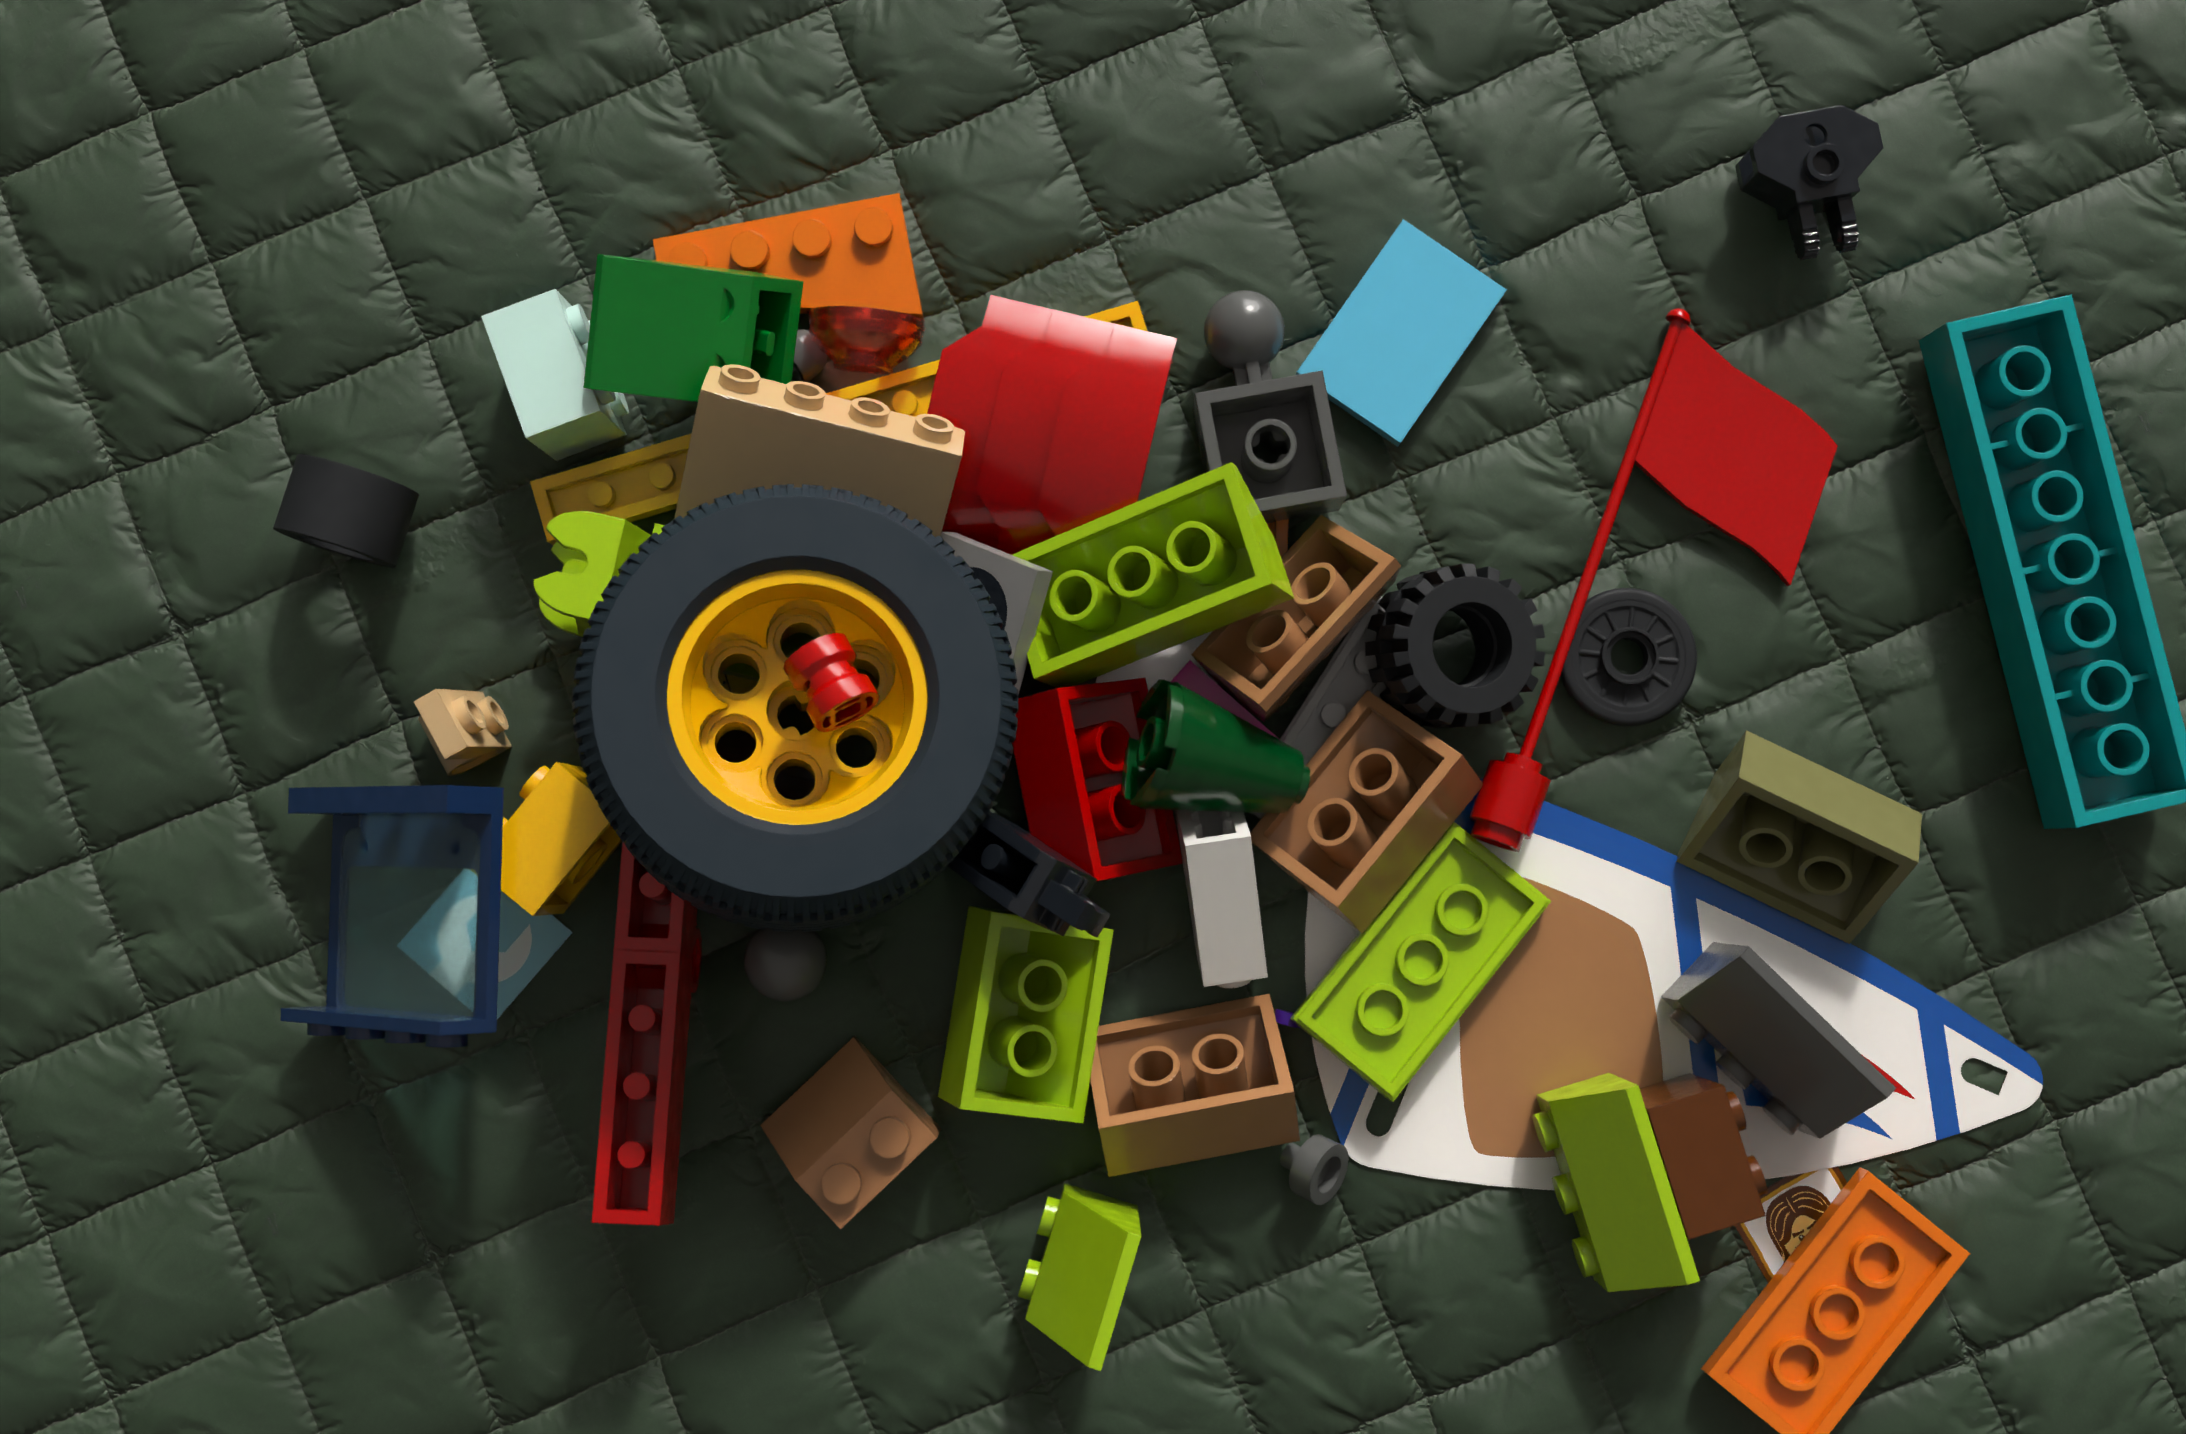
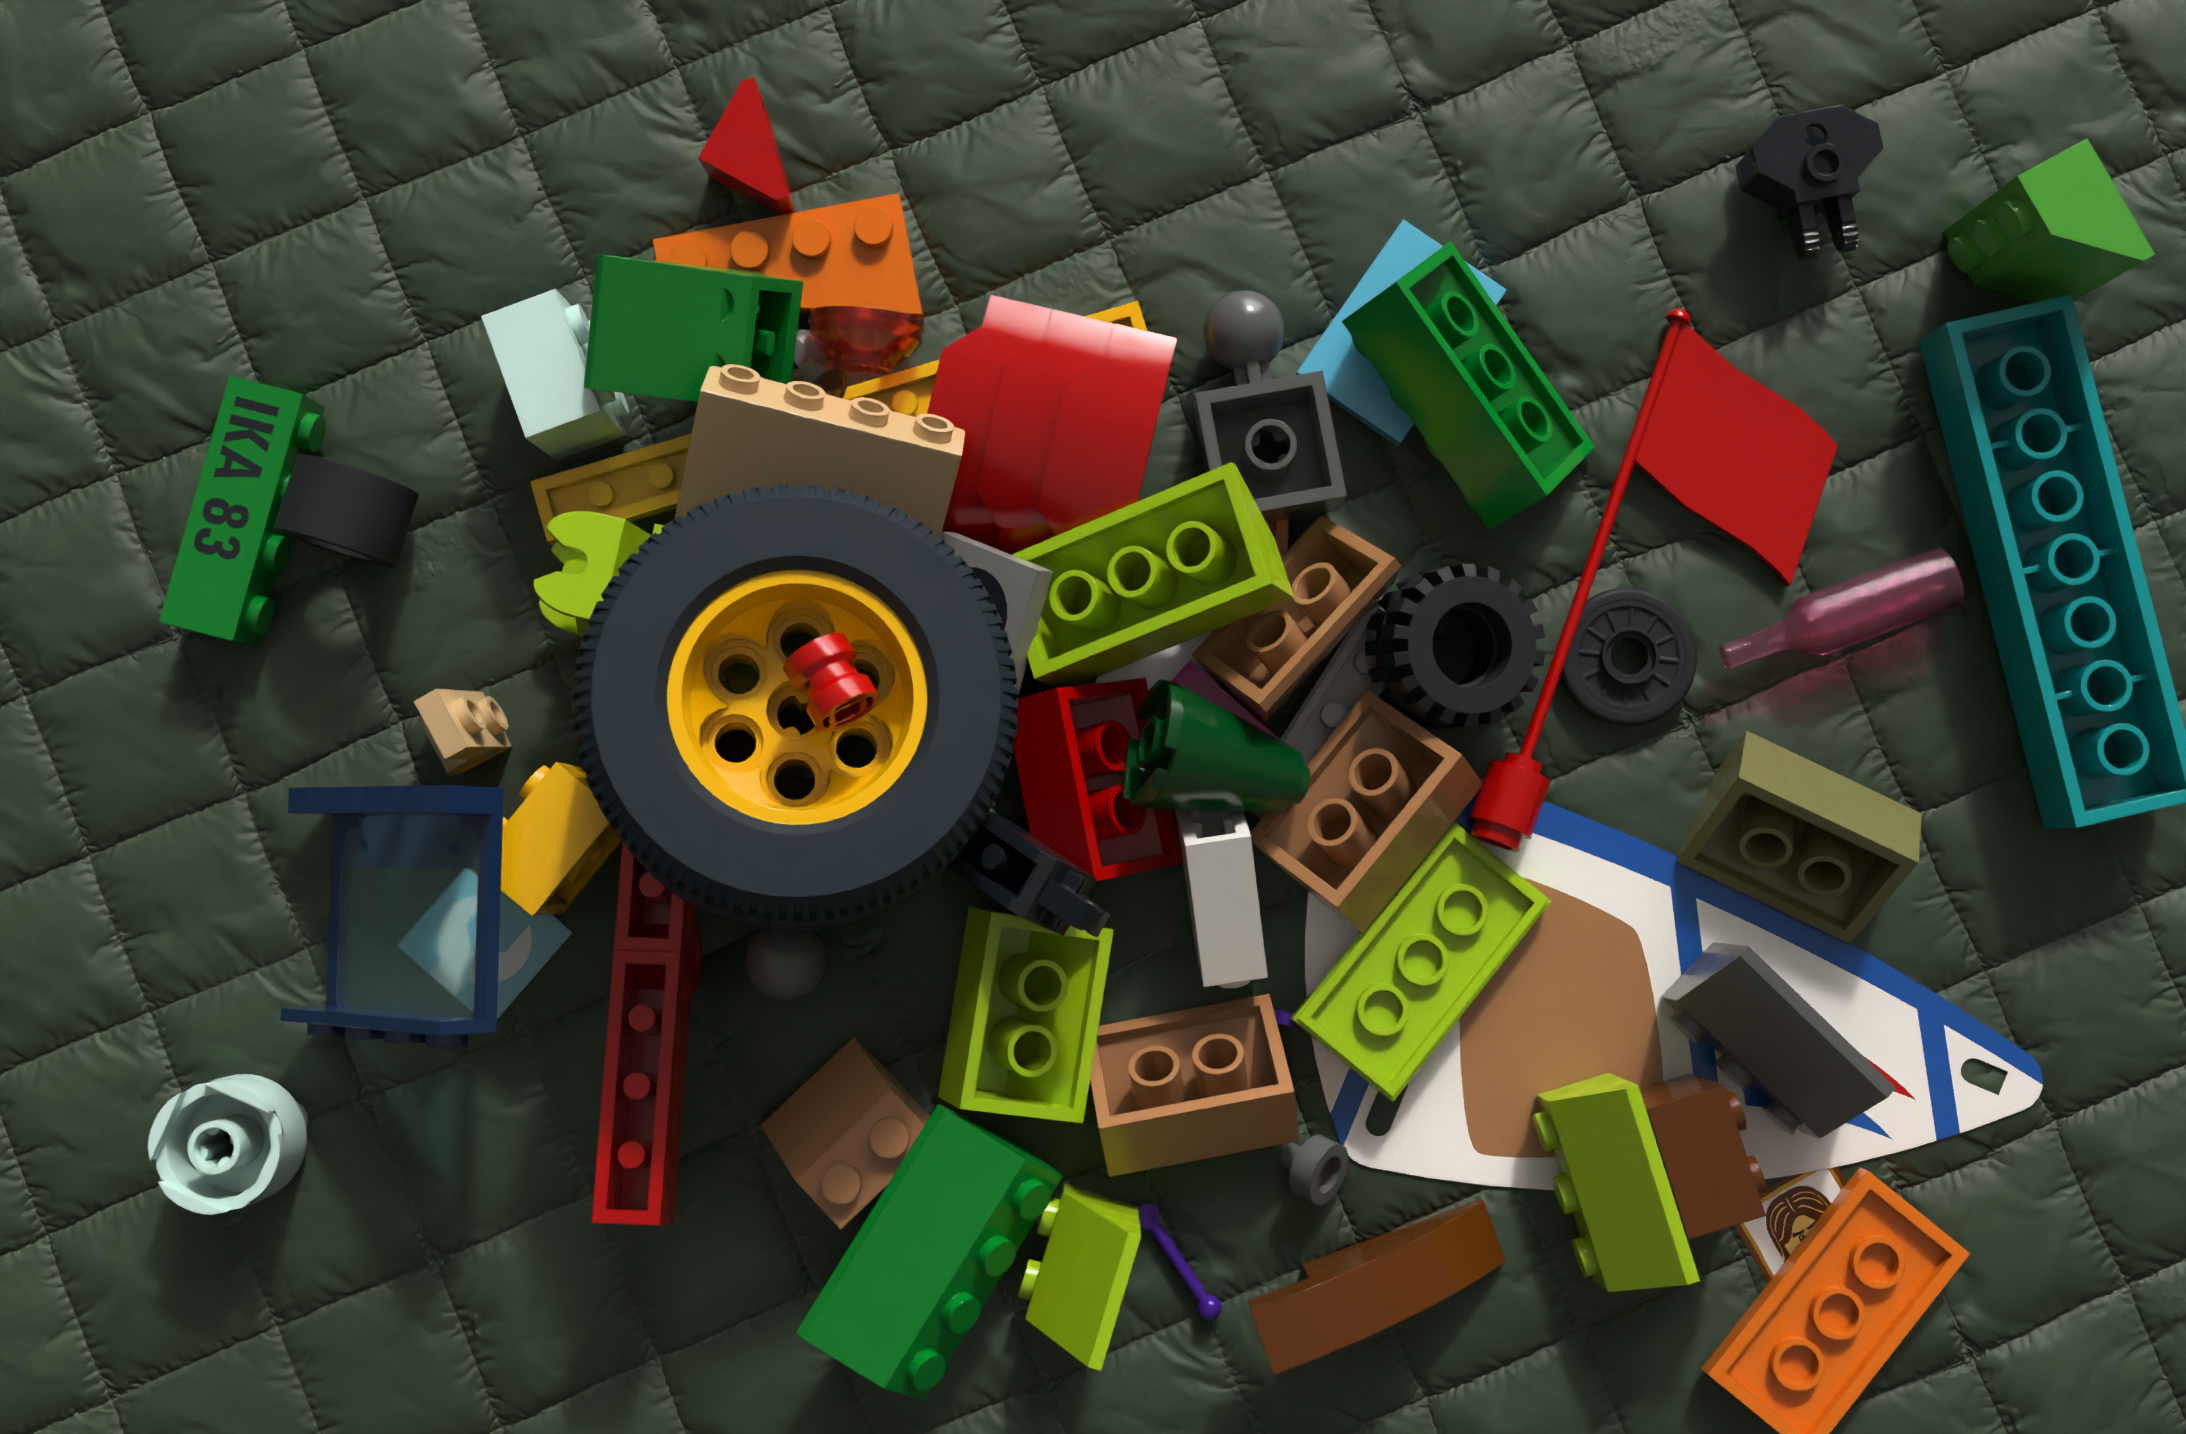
none -> light aqua brick [148,1074,309,1215]
none -> green brick [159,375,326,647]
none -> red slope [698,77,796,215]
none -> clear smoke hinge [790,357,847,398]
none -> green slope [796,1104,1063,1401]
none -> dark purple hinge [1138,1203,1222,1321]
none -> reddish brown slope [1247,1199,1506,1375]
none -> green slope [1342,241,1595,530]
none -> clear pink piece [1719,547,1964,669]
none -> bright green slope [1943,138,2155,303]

